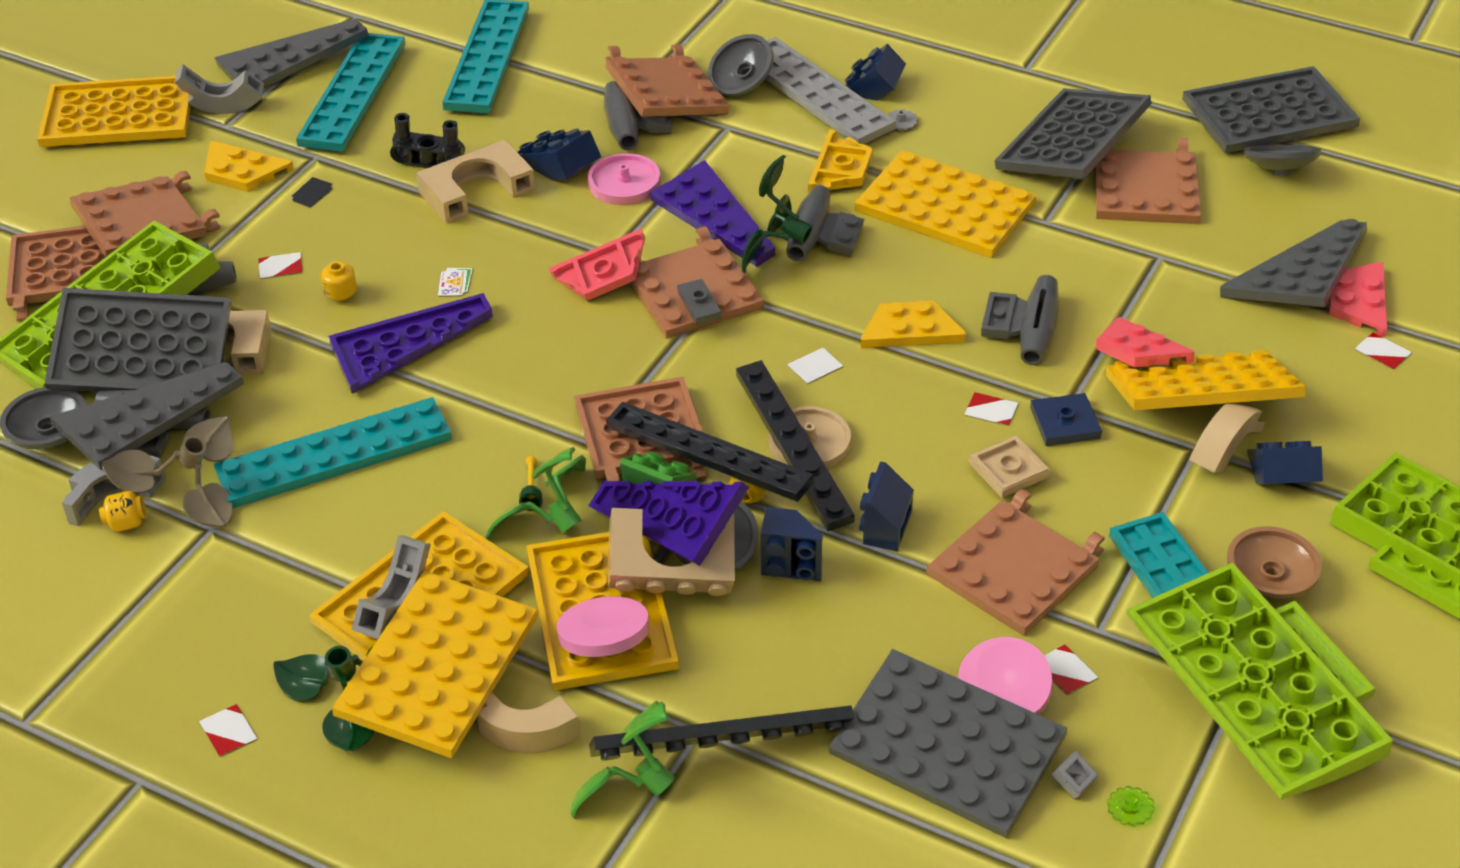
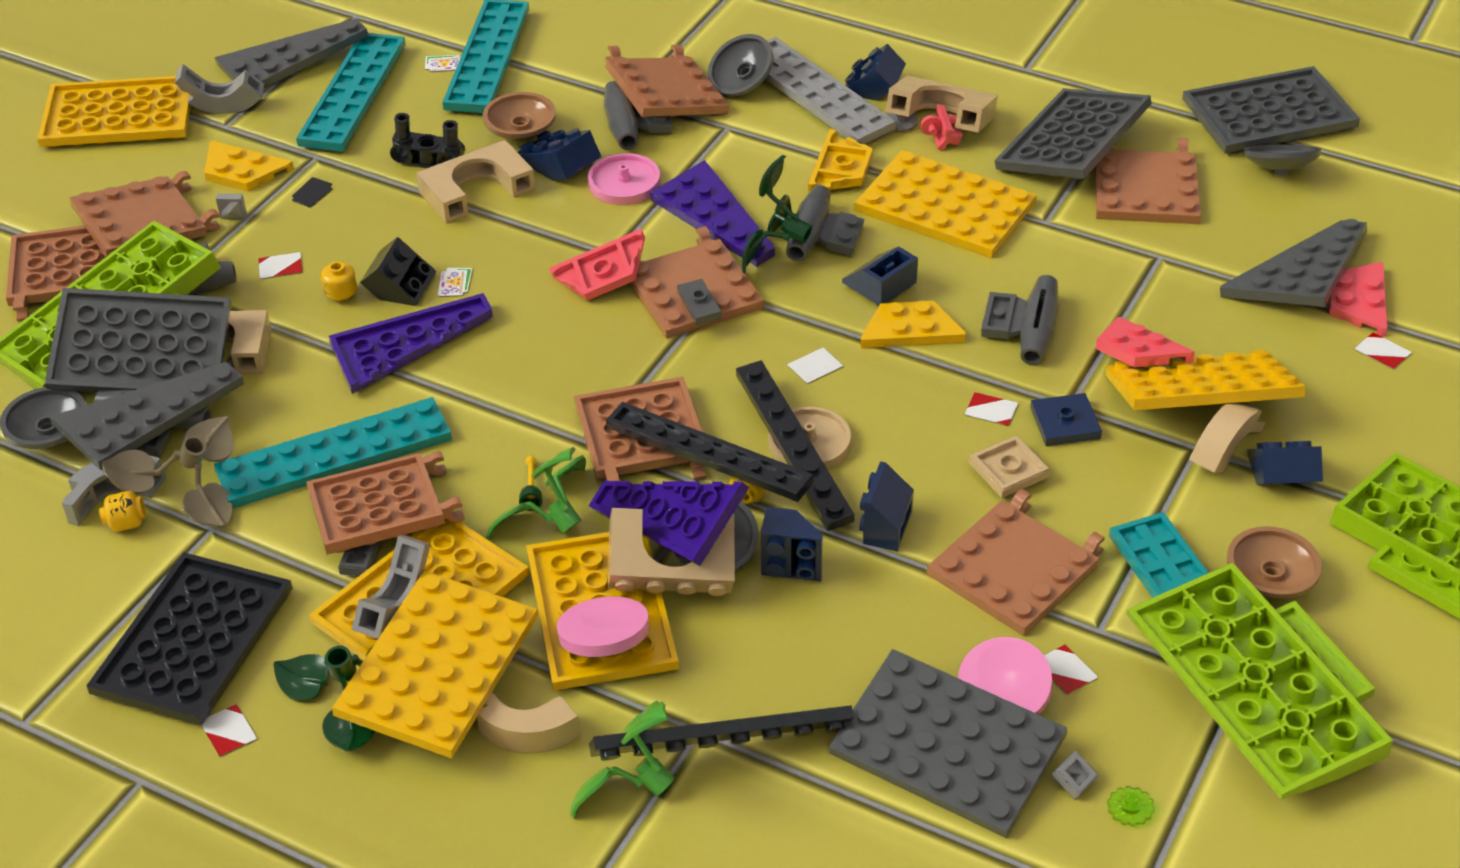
bright green slope [620,451,698,484] -> none
none -> black plate [86,552,293,726]
none -> light grey tile [216,194,247,219]
none -> nougat plate [306,451,465,555]
none -> dark grey plate [338,540,383,577]
none -> black slope [360,237,436,306]
none -> sticker [425,55,461,72]
none -> medium nougat dish [483,92,556,140]
none -> dark blue slope [842,246,918,306]
none -> tan arch [886,75,998,133]
none -> coral hips [920,104,963,150]

